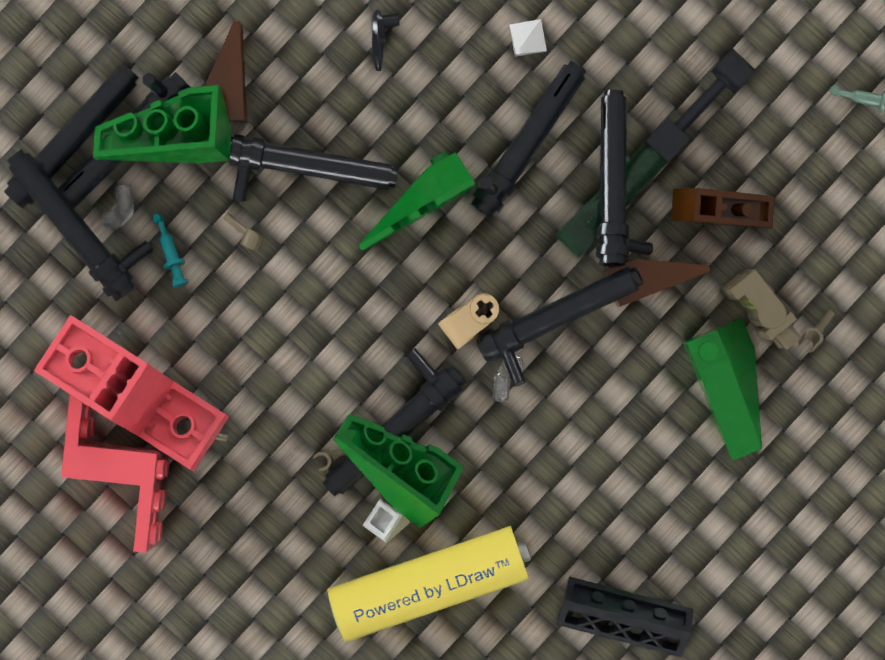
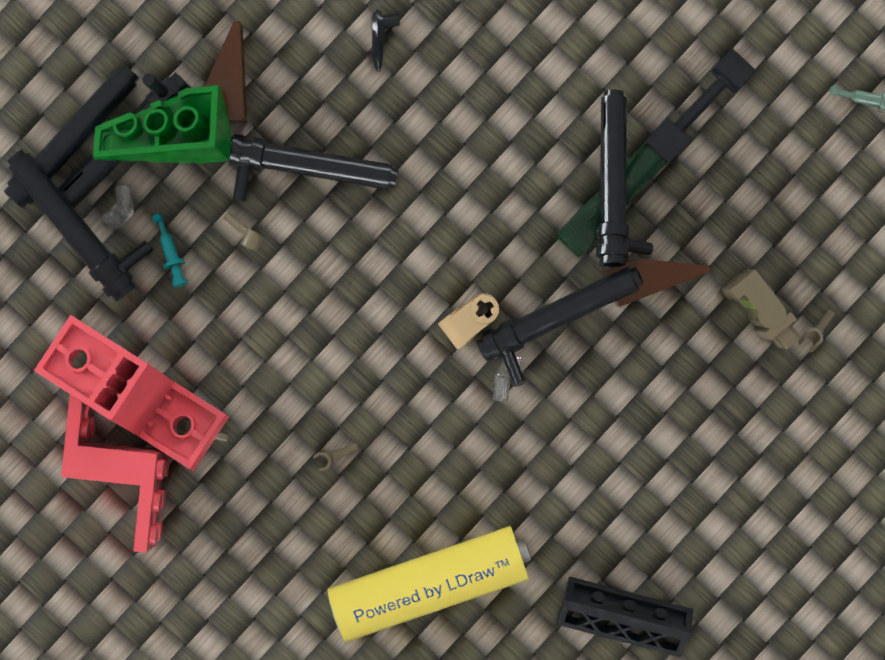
black cylinder [323,348,467,497] -> none
green wedge [333,414,464,528] -> none
green wedge [358,151,475,252] -> none
white slope [363,499,411,543] -> none
black cylinder [470,61,586,218] -> none
white slope [509,19,547,57] -> none
reddish brown slope [671,188,775,228] -> none
green wedge [682,317,762,461] -> none

